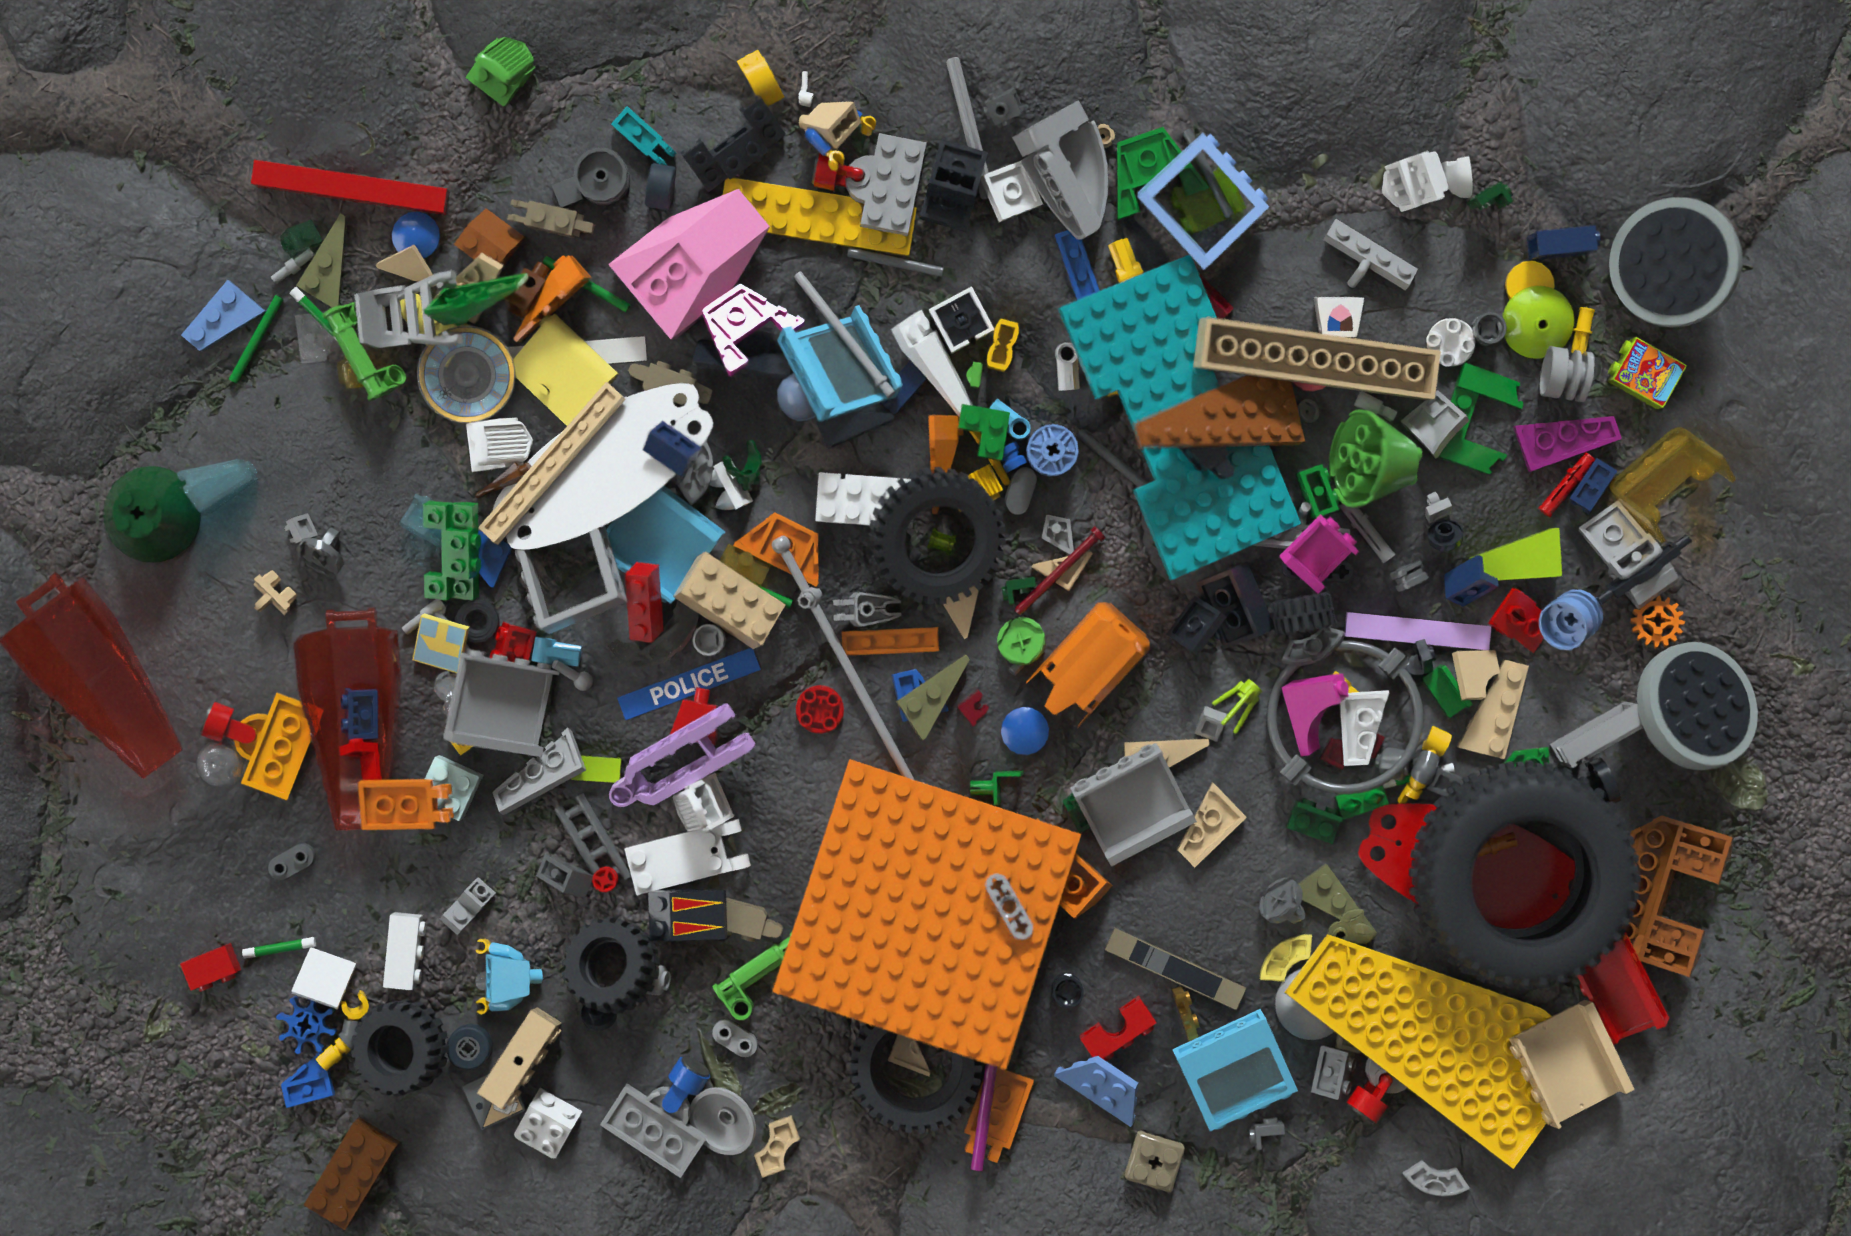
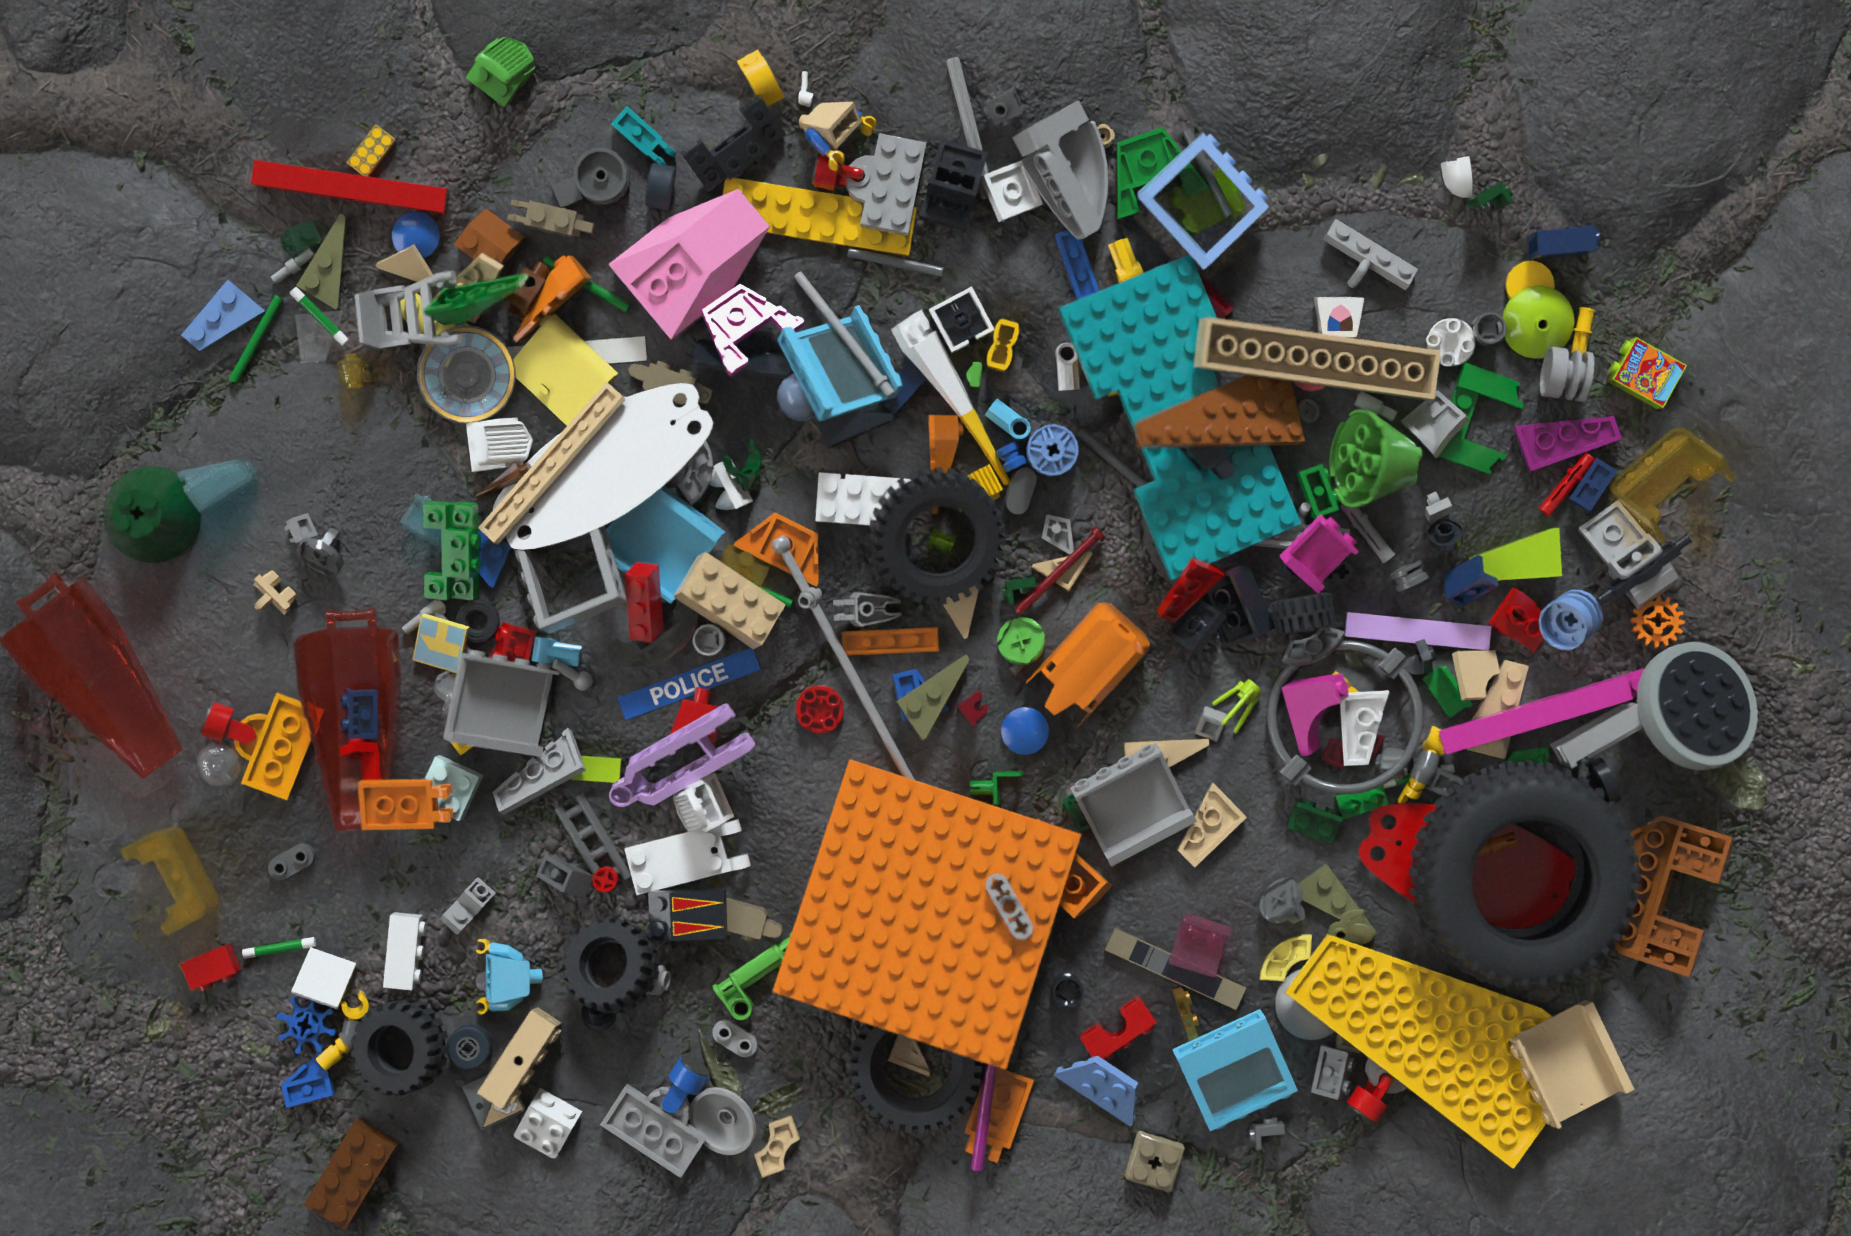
bright green piece [322,302,406,401] -> none
dark blue hinge [642,420,702,477] -> none
green plate [957,404,1010,461] -> none
white piece [1382,151,1449,212] -> none
light grey tile [1403,1160,1470,1196] -> none
red panel [1577,933,1669,1045] -> none
black wheel [1609,197,1742,327] -> none
none -> clear yellow windscreen [120,826,220,936]
none -> yellow tile [346,125,396,177]
none -> red wing [1156,557,1225,623]
none -> clear pink bracket [1169,913,1232,978]
none -> dark pink slope [1438,668,1645,754]

